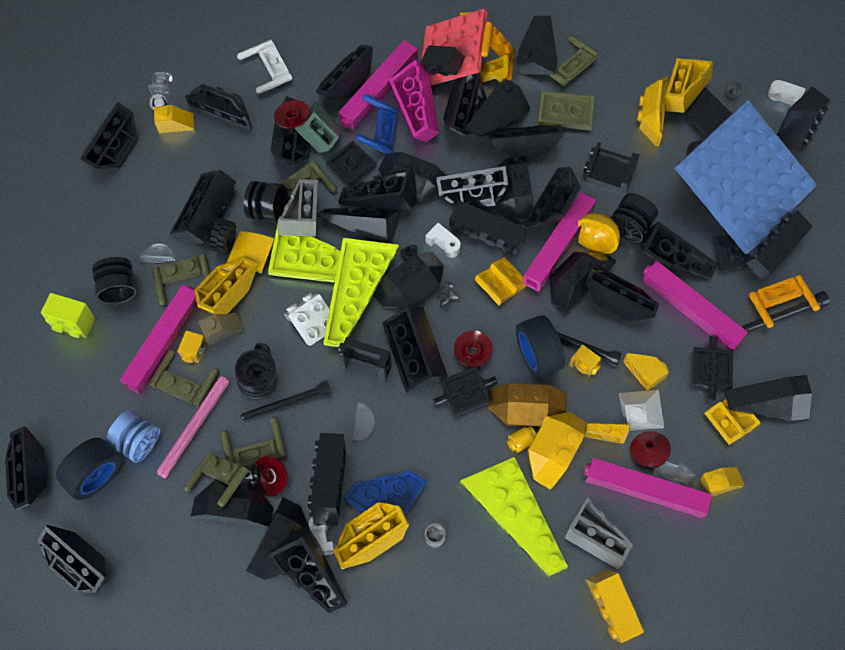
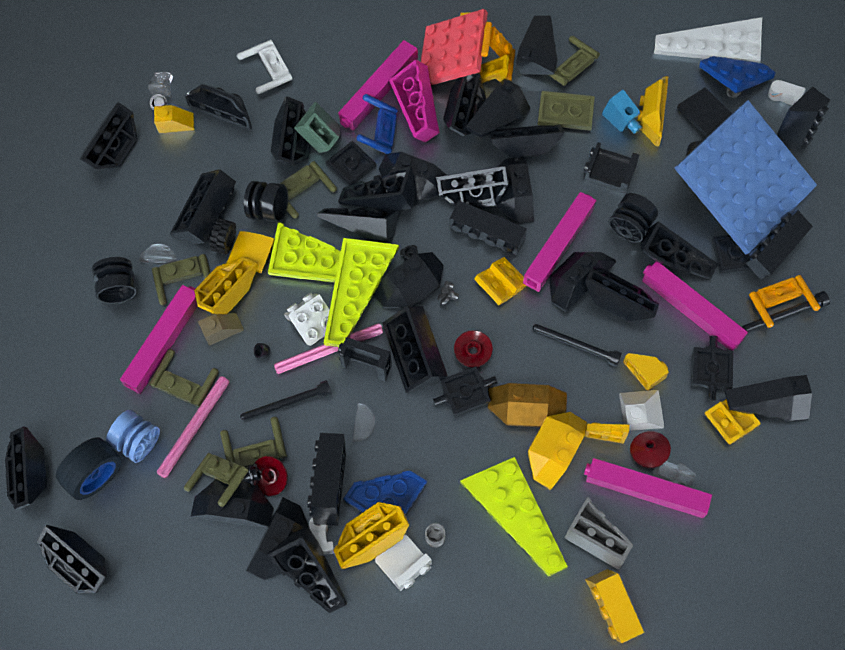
neon yellow brick [41,293,96,338] -> none
yellow brick [178,331,207,363] -> none
black wheel [235,349,278,399] -> none
dark red dish [274,100,310,129] -> none
light grey wedge [278,179,318,236] -> none
black wedge [316,44,373,98] -> none
black brick [420,45,464,76] -> none
white leg [426,223,461,258] -> none
yellow brick [507,426,536,453] -> none
black wheel [516,315,565,378] -> none
black wedge [523,167,581,227] -> none
yellow brick [569,344,601,376] -> none
yellow cylinder [578,212,620,254] -> none
yellow wedge [665,58,713,113] -> none
yellow slope [699,467,745,497] -> none
none -> bright pink axle [274,323,383,374]
none -> white bracket [375,535,432,592]
none -> dark azure torso [602,89,642,134]
none -> white wing [654,17,762,63]
none -> blue plate [699,56,776,93]

